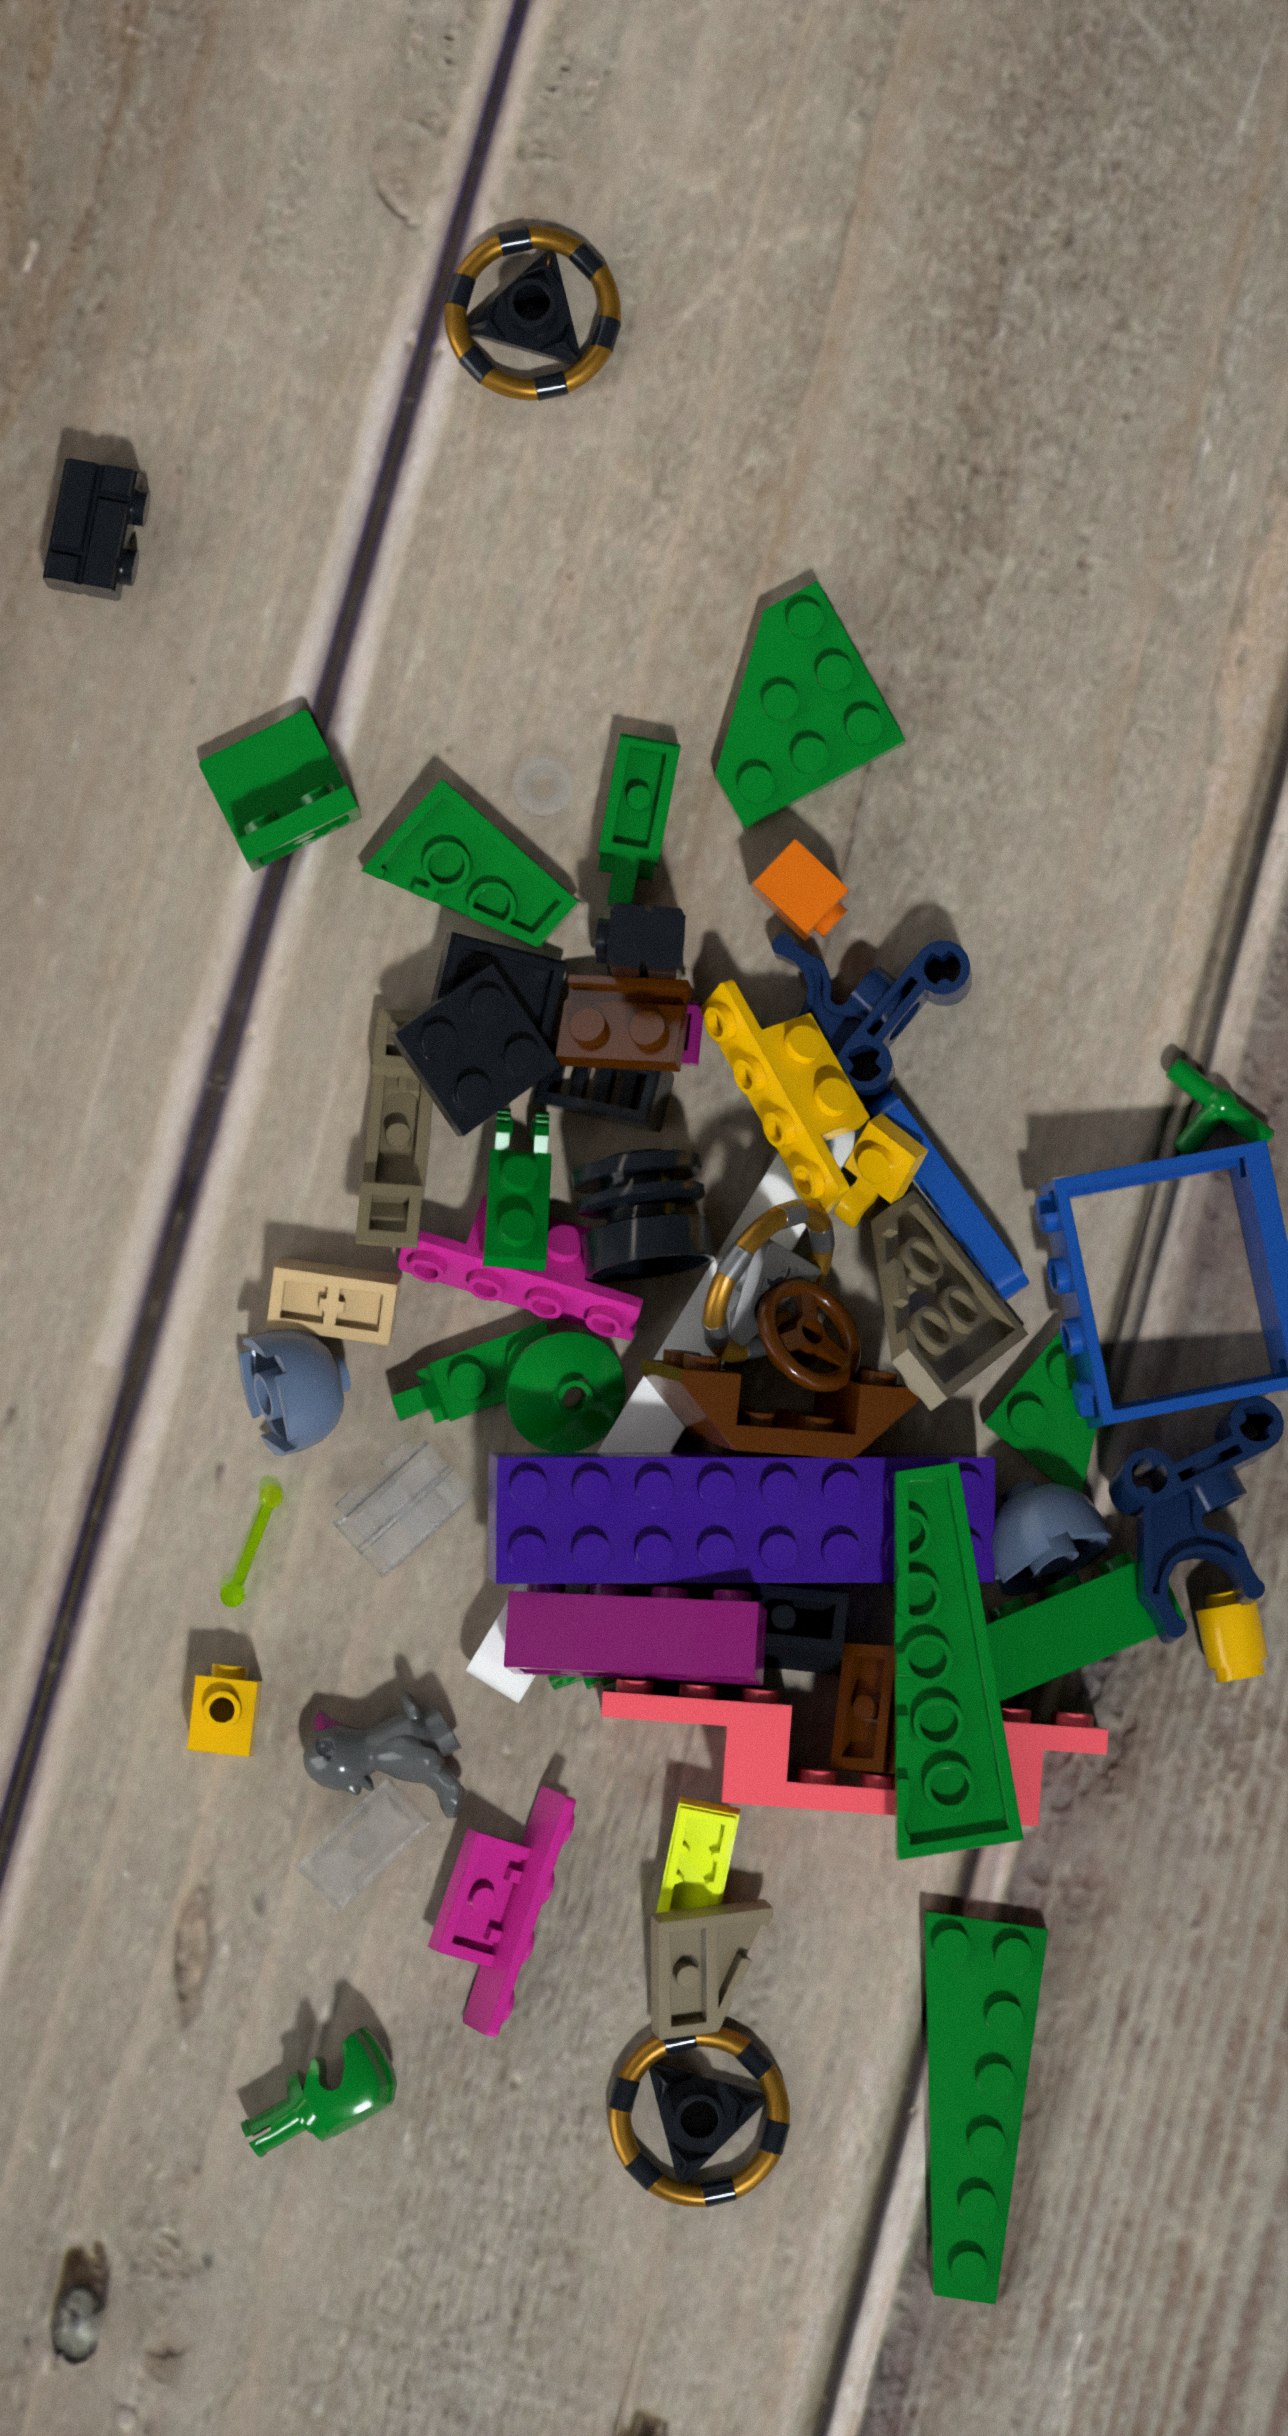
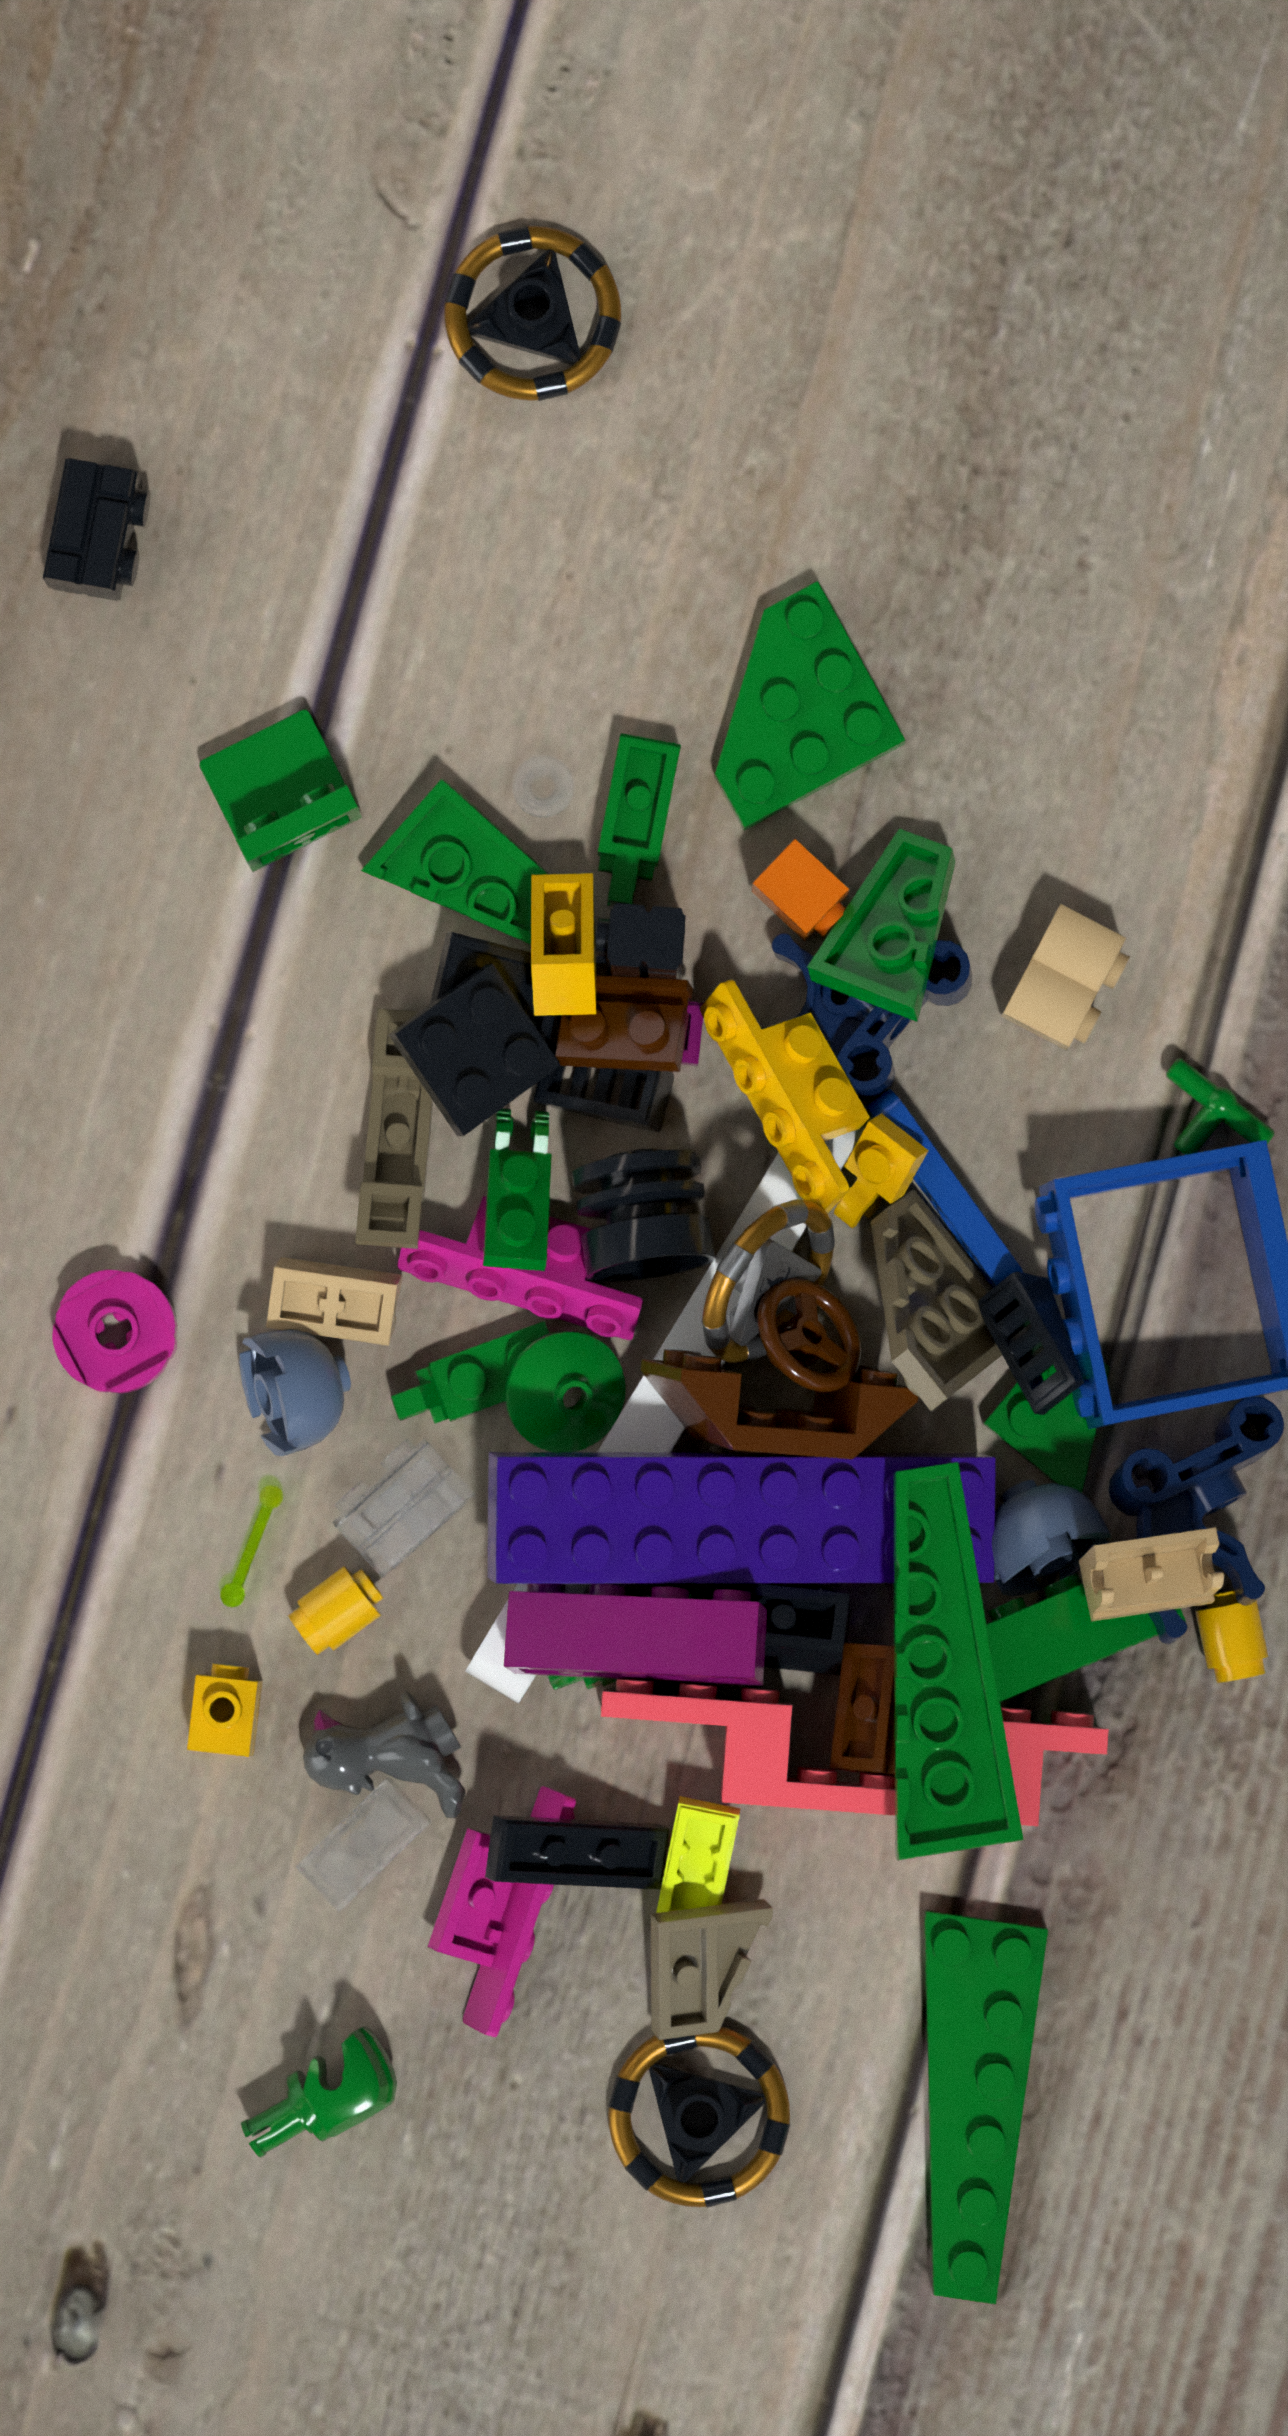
none -> dark pink plate [52,1270,178,1394]
none -> yellow brick [288,1566,384,1655]
none -> black tile [485,1815,669,1890]
none -> yellow slope [531,873,596,1016]
none -> green wing [807,828,956,1022]
none -> black slope [977,1272,1084,1415]
none -> tan brick [1001,904,1130,1051]
none -> tan hinge [1079,1527,1224,1622]

